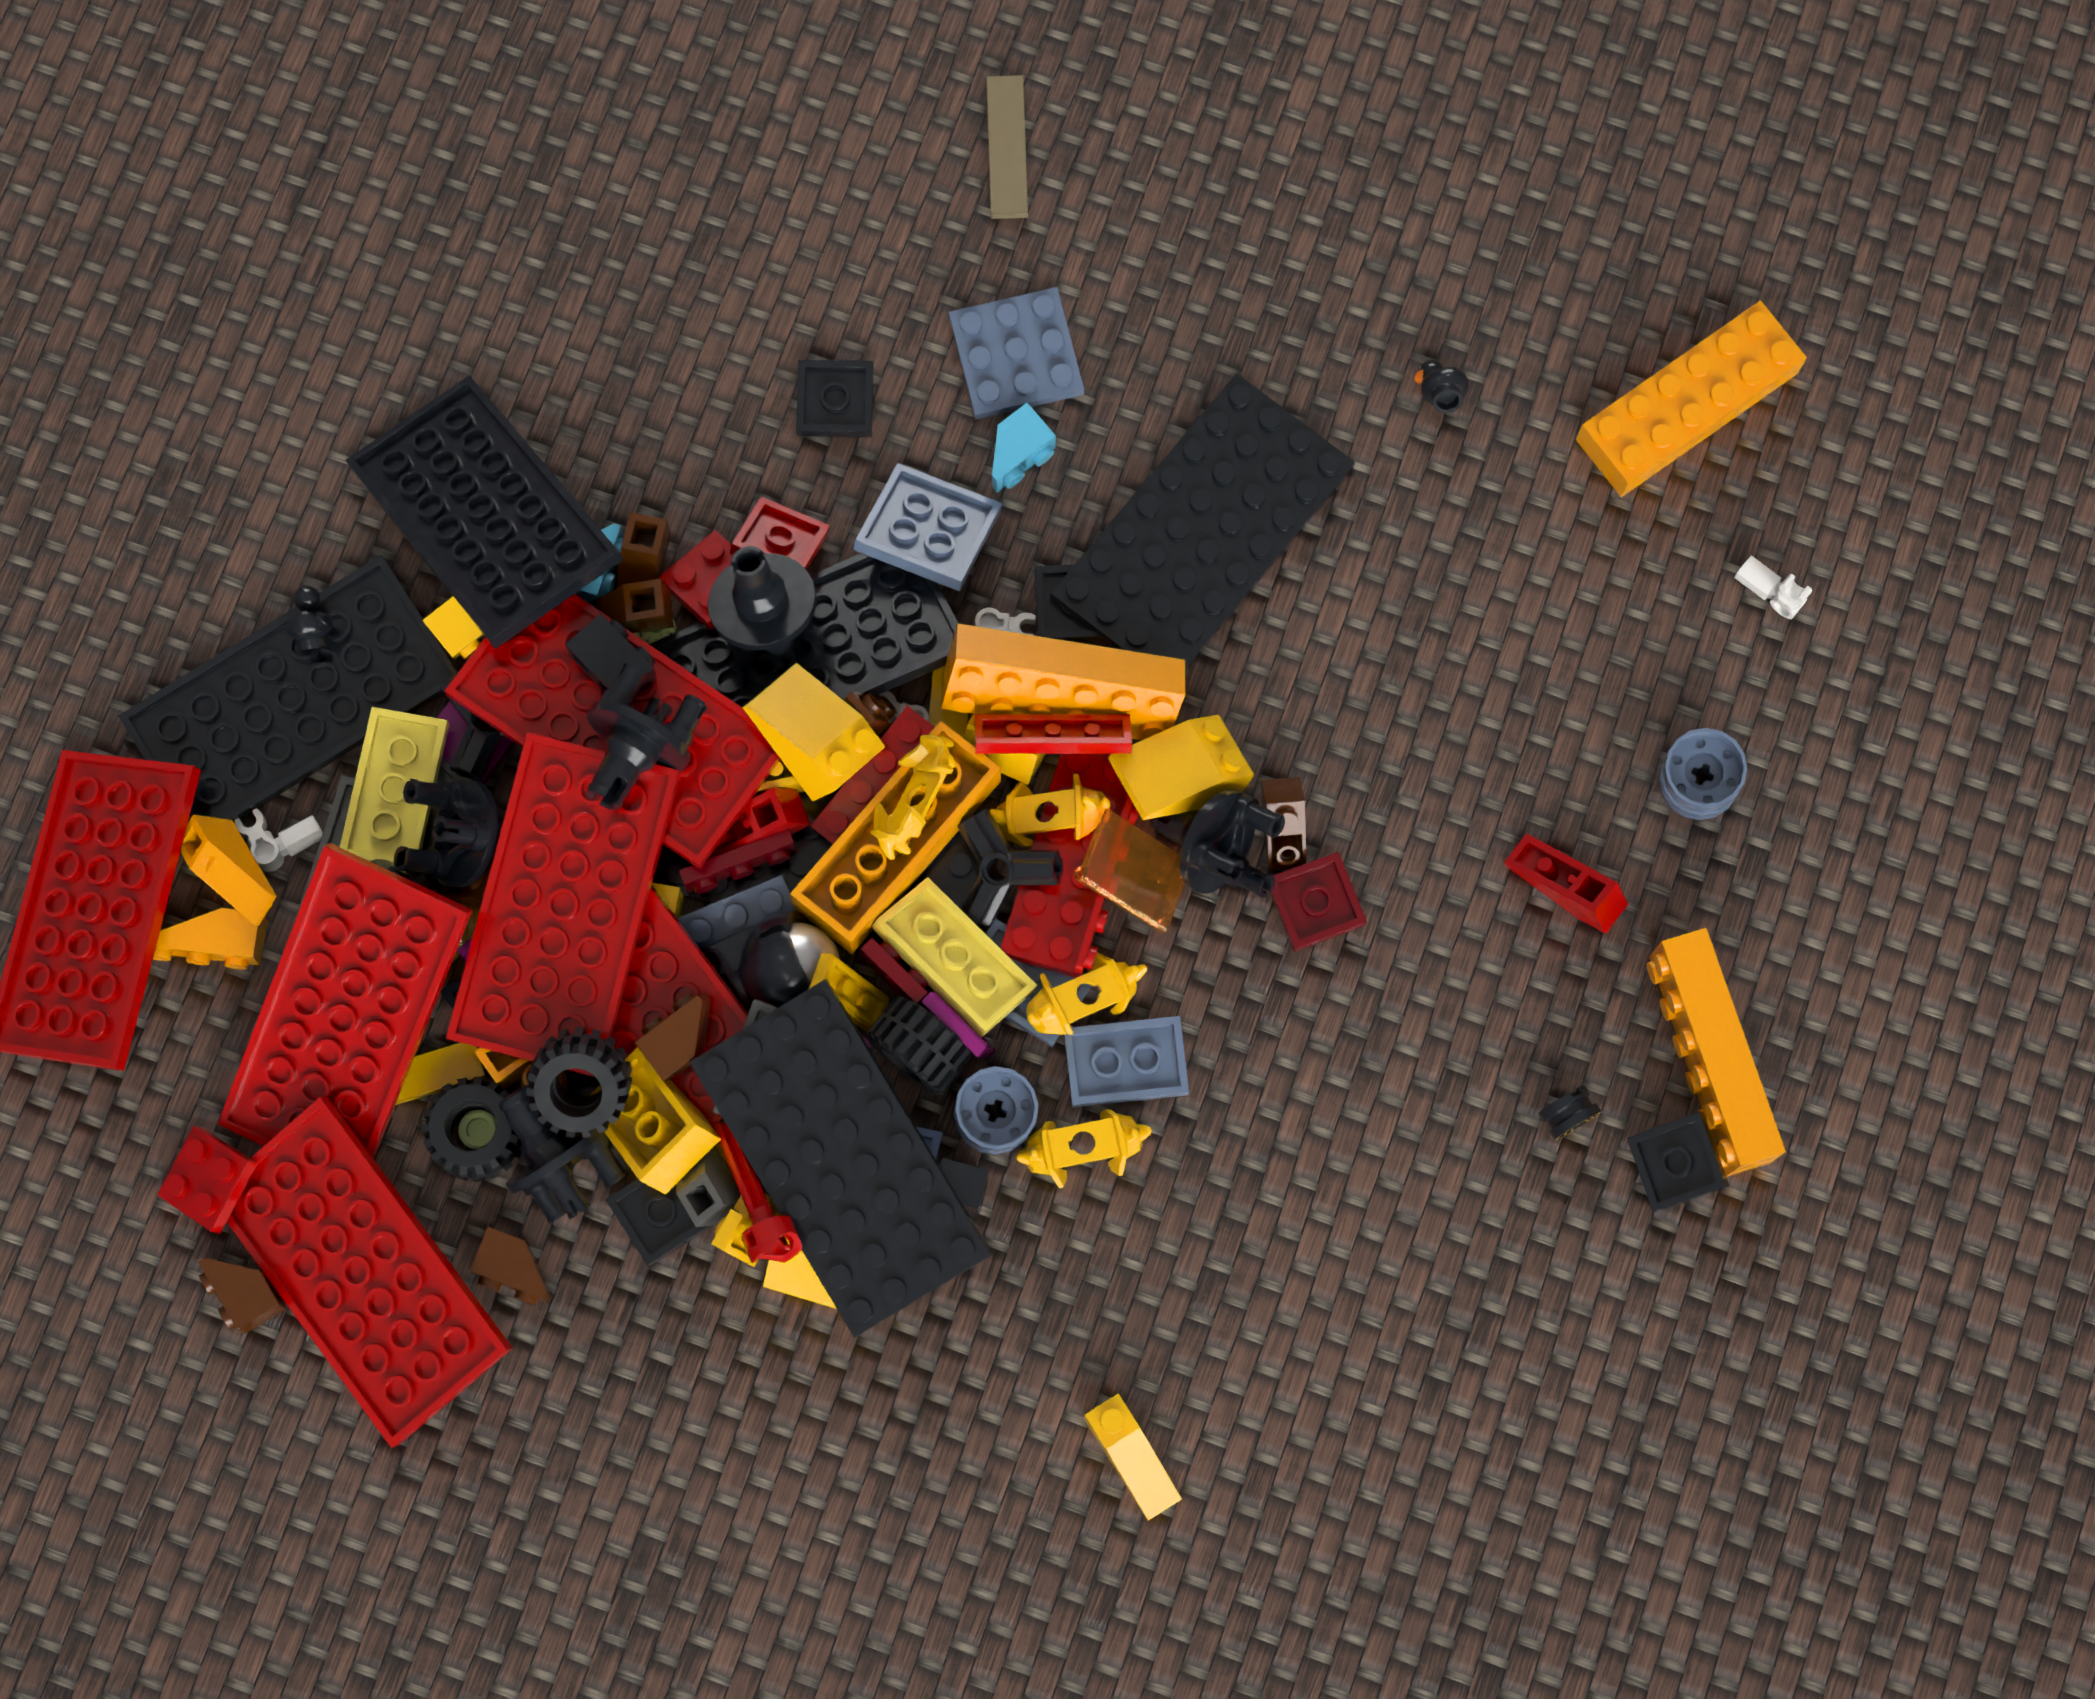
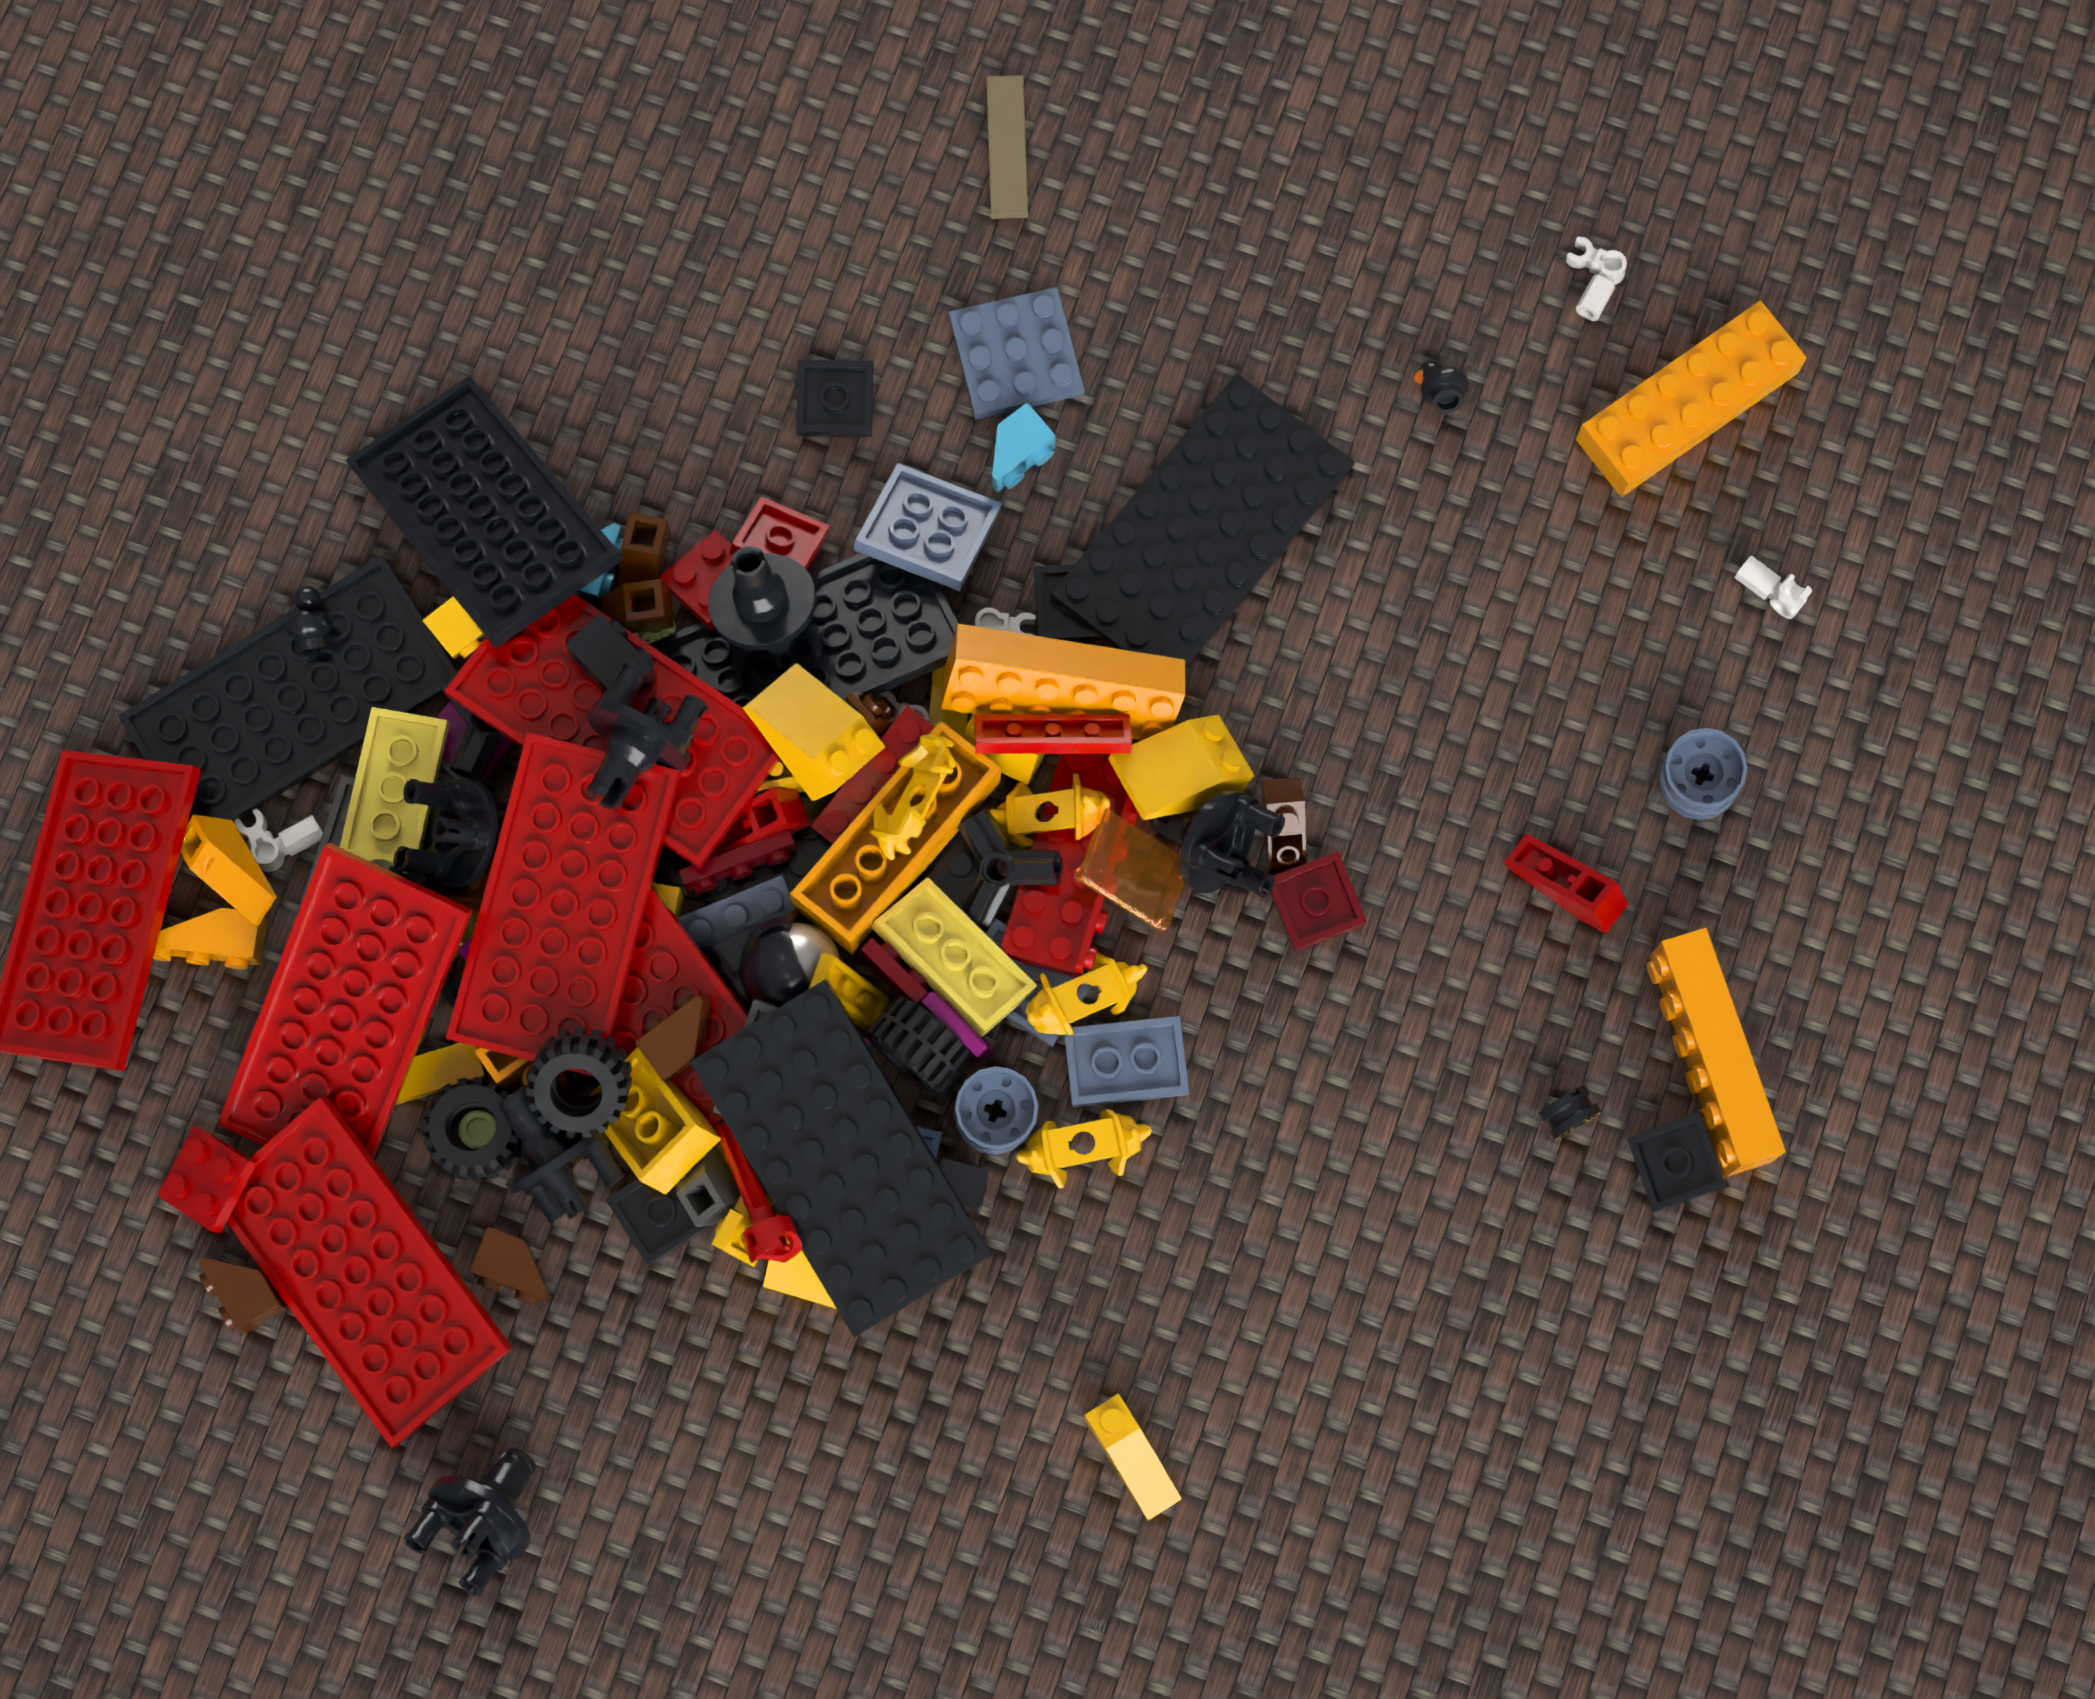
none -> black piece [403,1447,537,1597]
none -> white bar [1566,236,1627,321]

